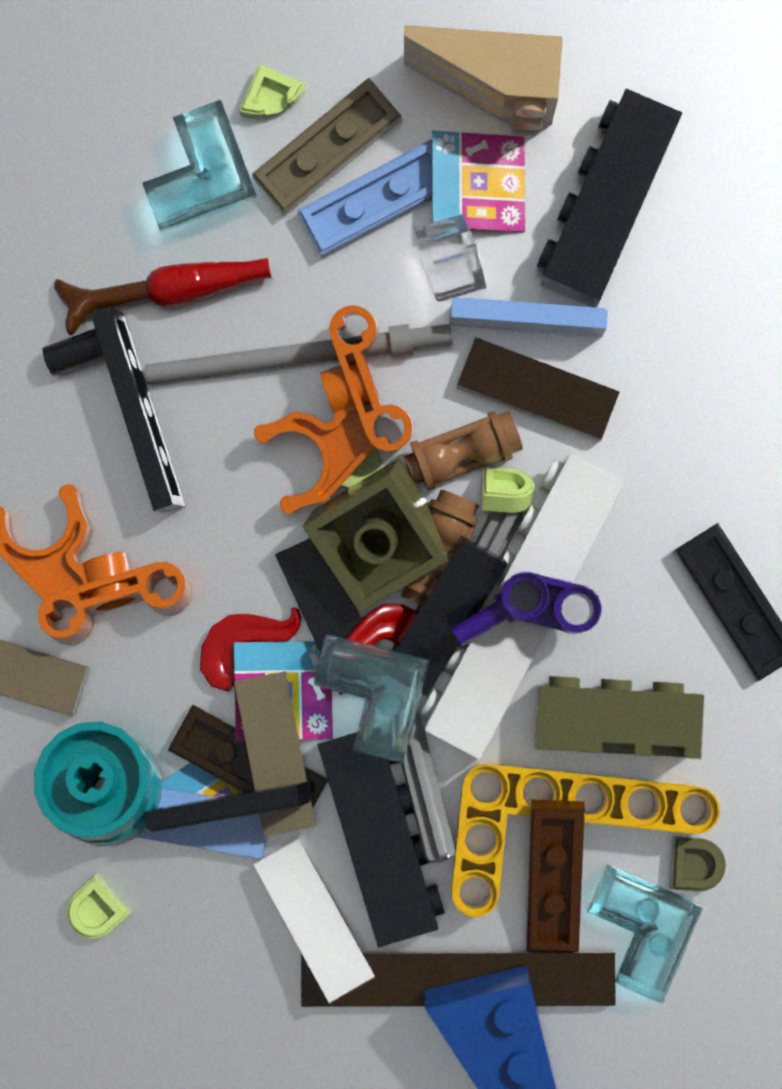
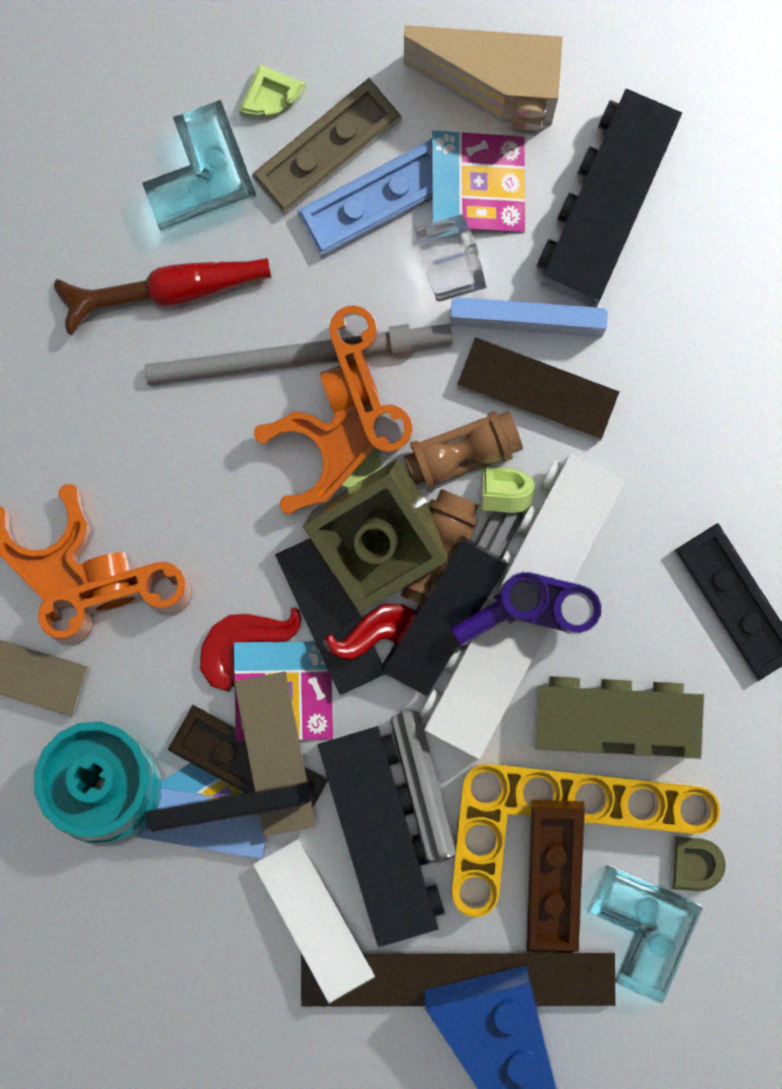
black piece [42,307,186,513] -> none
yellowish green tile [67,874,132,938] -> none
clear light blue brick [314,634,430,763] -> none

